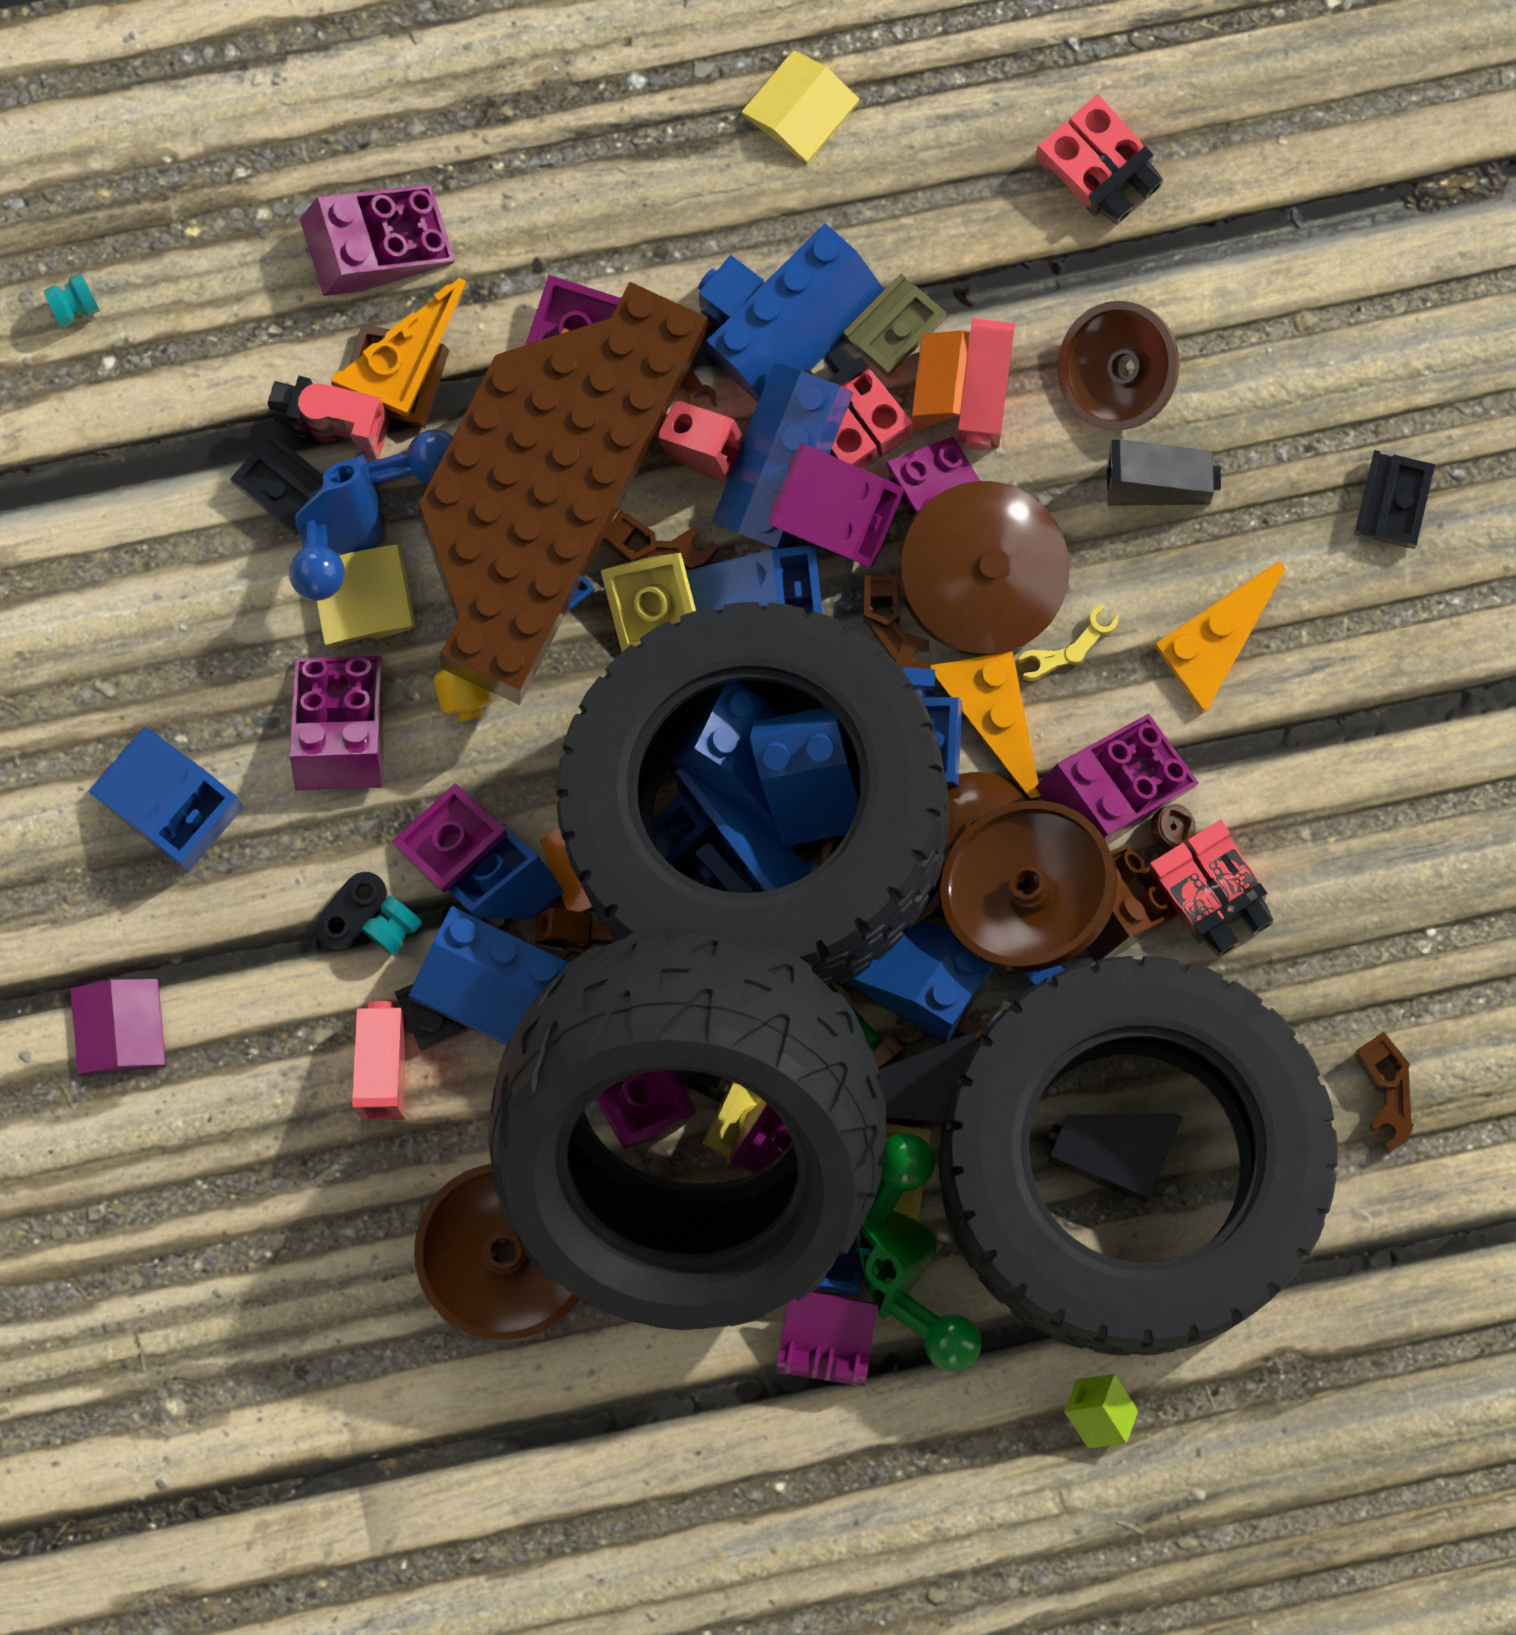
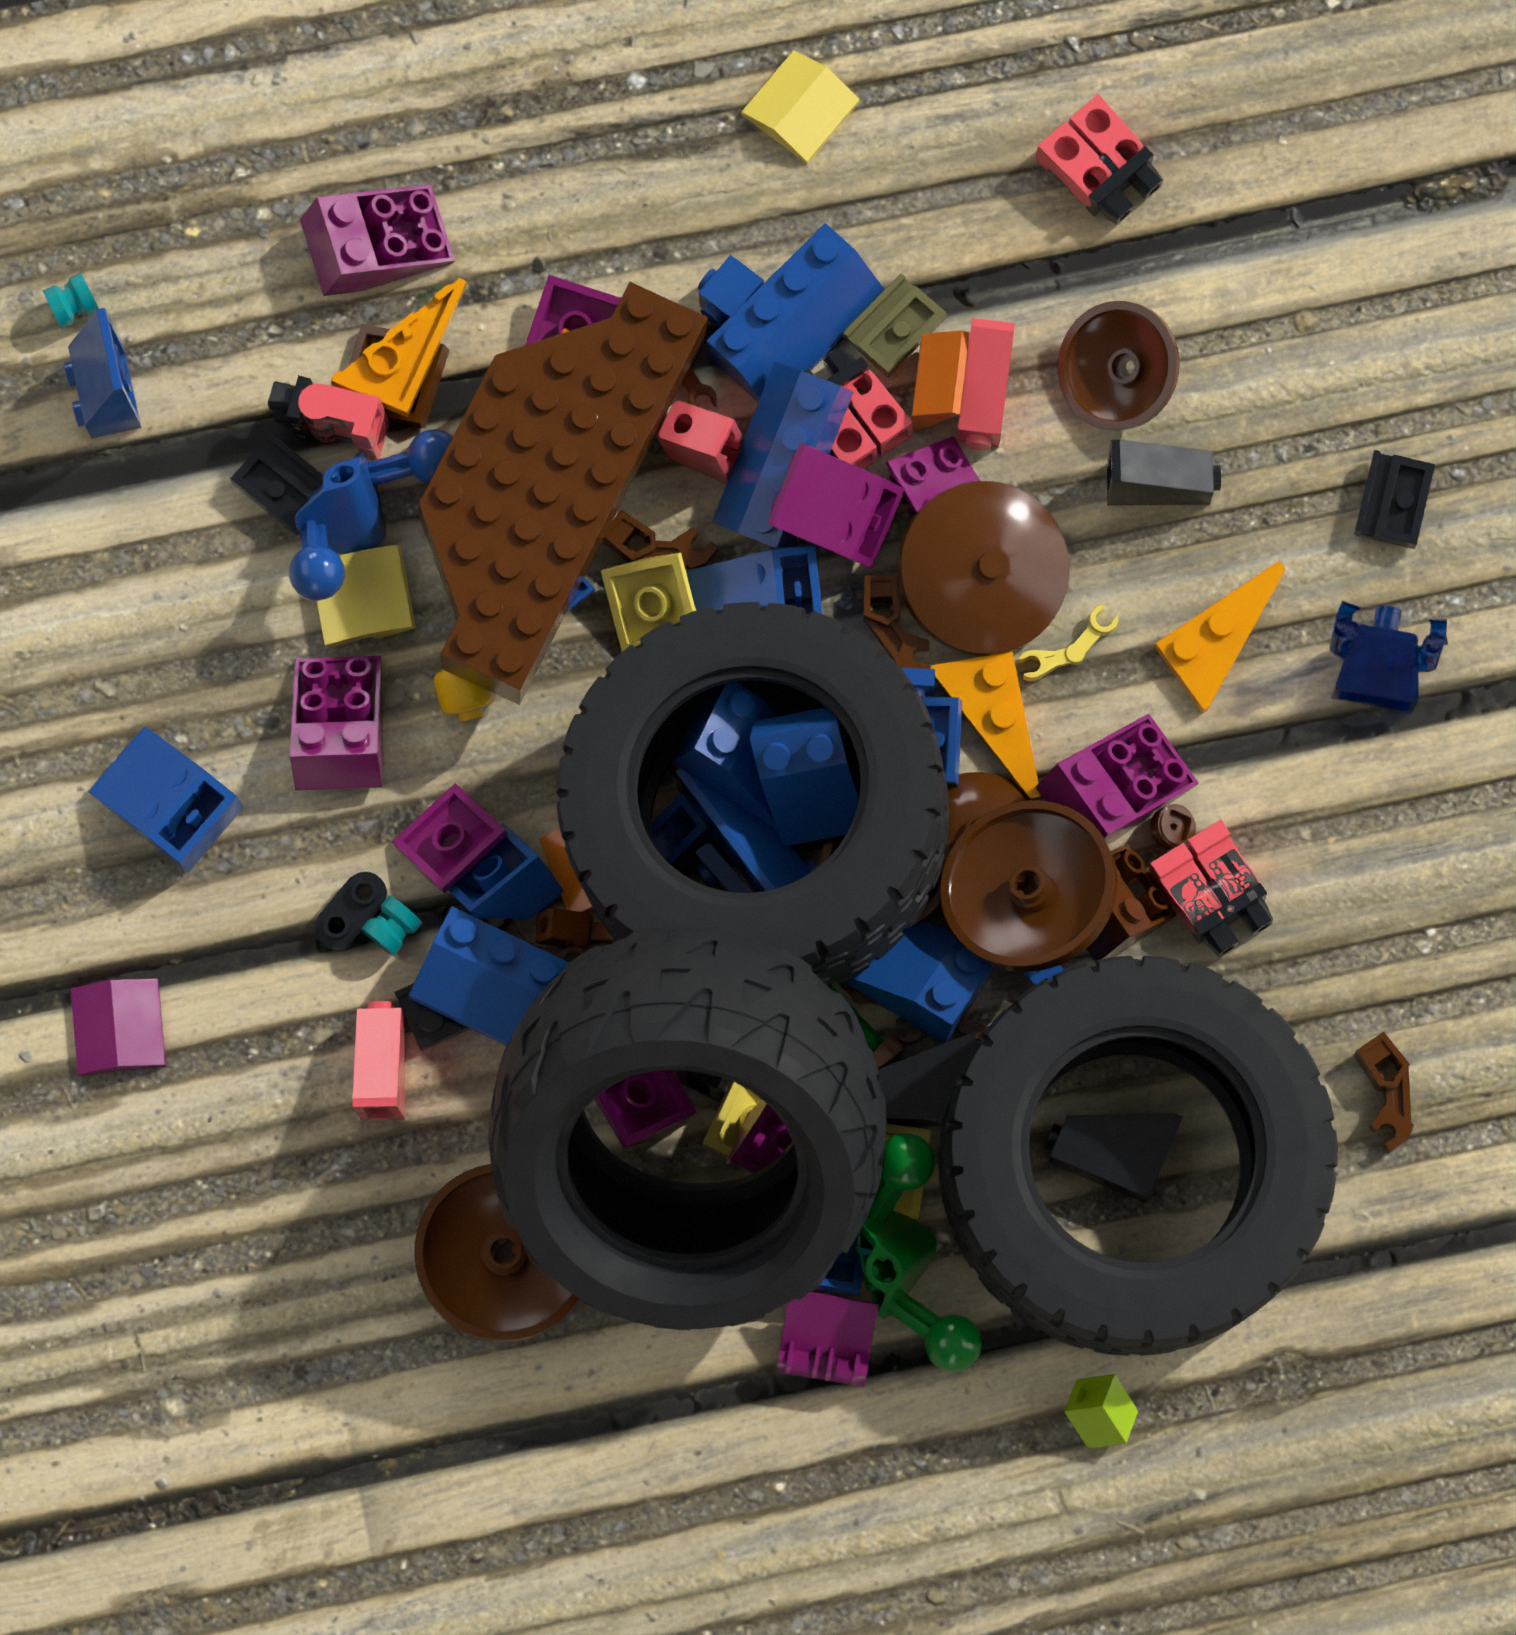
none -> blue slope [64,308,141,439]
none -> clear blue torso [1329,601,1448,713]

